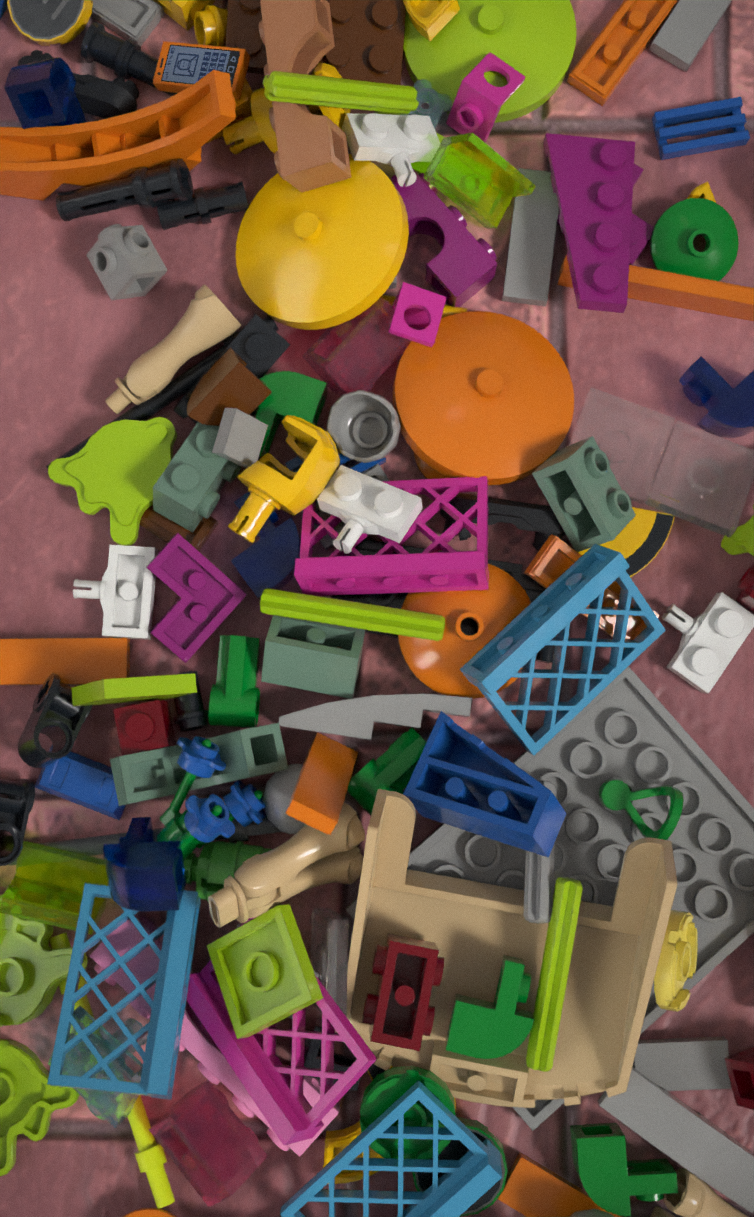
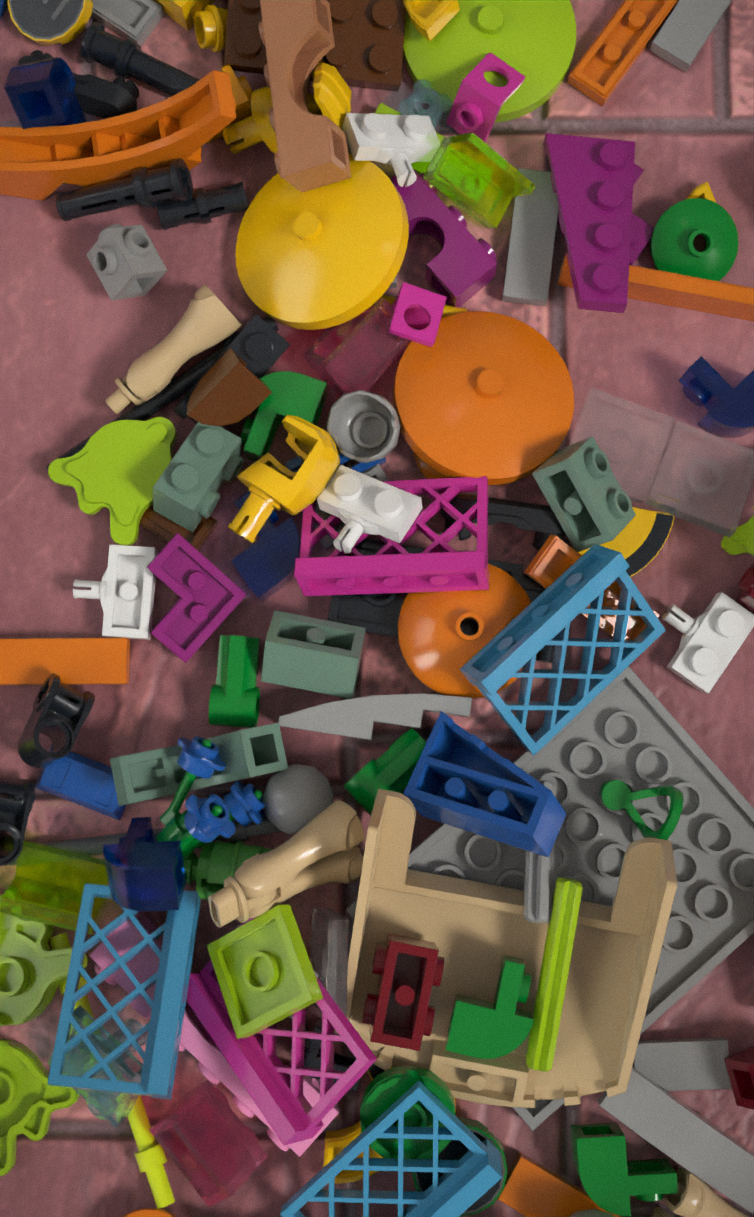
lime tile [71,674,197,707] -> none
dark red brick [113,700,177,756] -> none
tile [153,41,251,100] -> none
black pin [173,671,209,732] -> none
light grey tile [212,408,268,468] -> none
lime axle [260,588,445,641] -> none
lime axle [263,71,419,114] -> none
orange tile [285,732,358,835] -> none
blue tile [652,97,750,160] -> none
light yellow tile [654,910,698,1012] -> none

